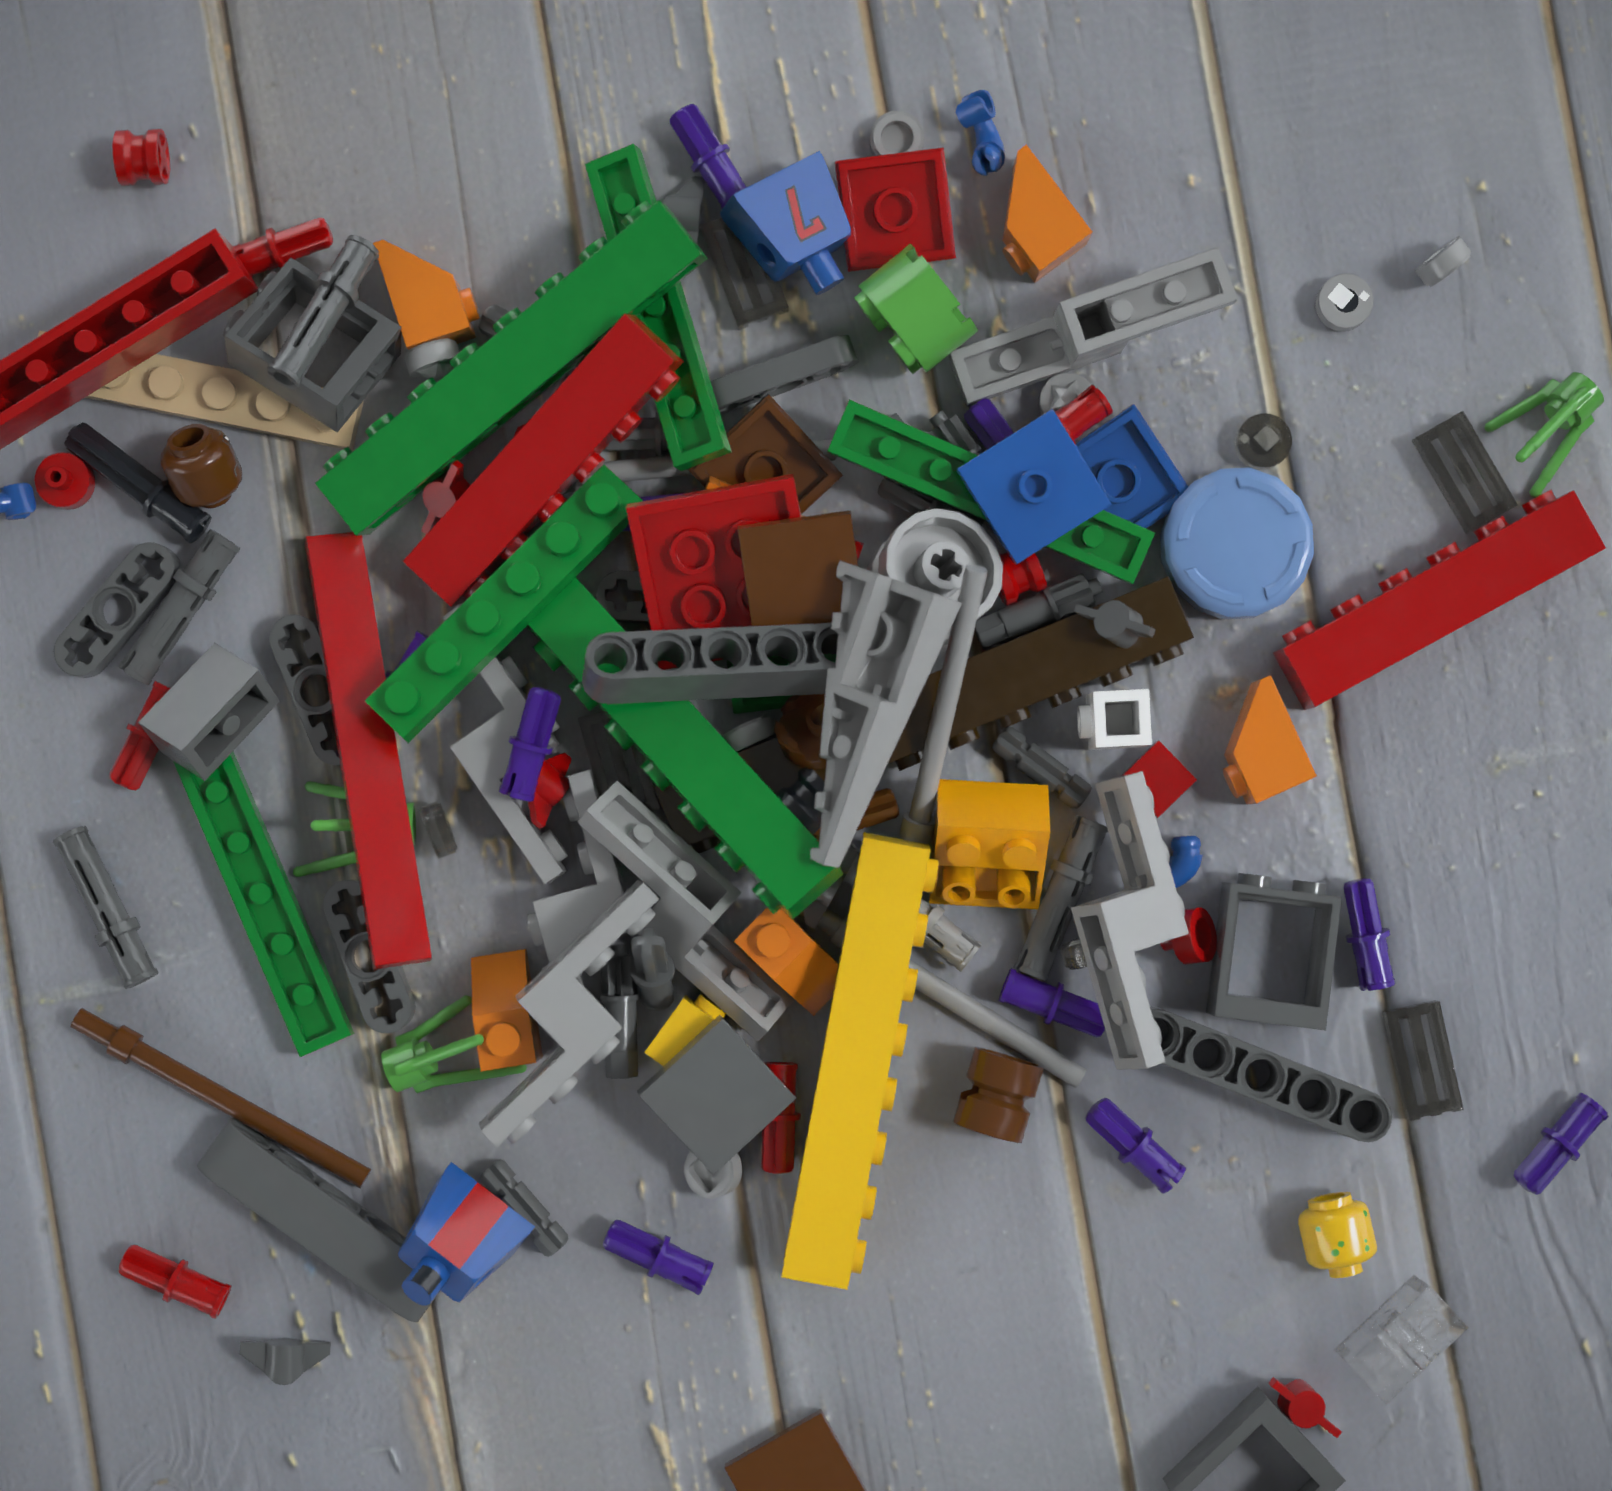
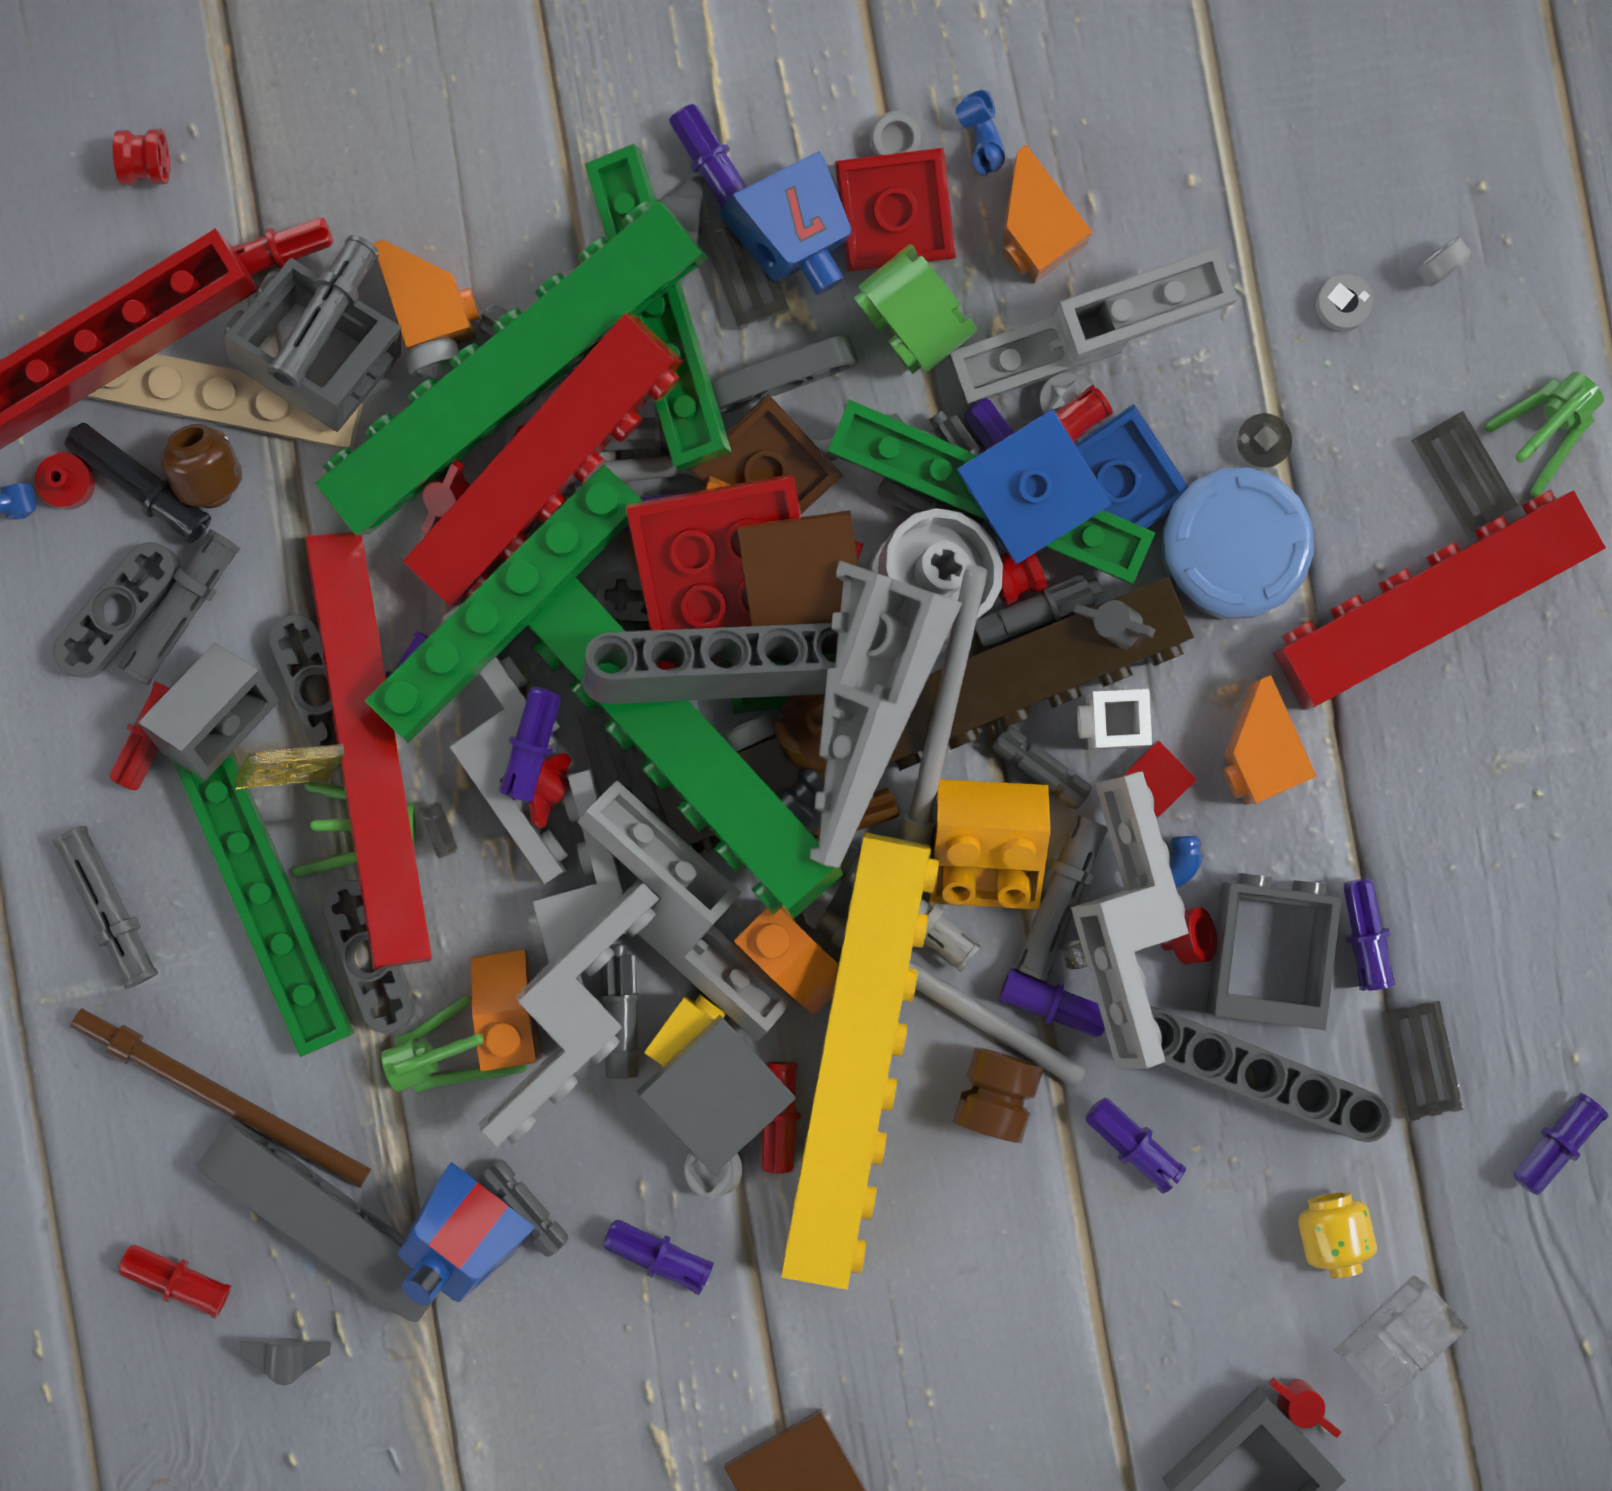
dark grey axle [630,928,675,1011] -> none
none -> clear yellow window [235,744,345,790]

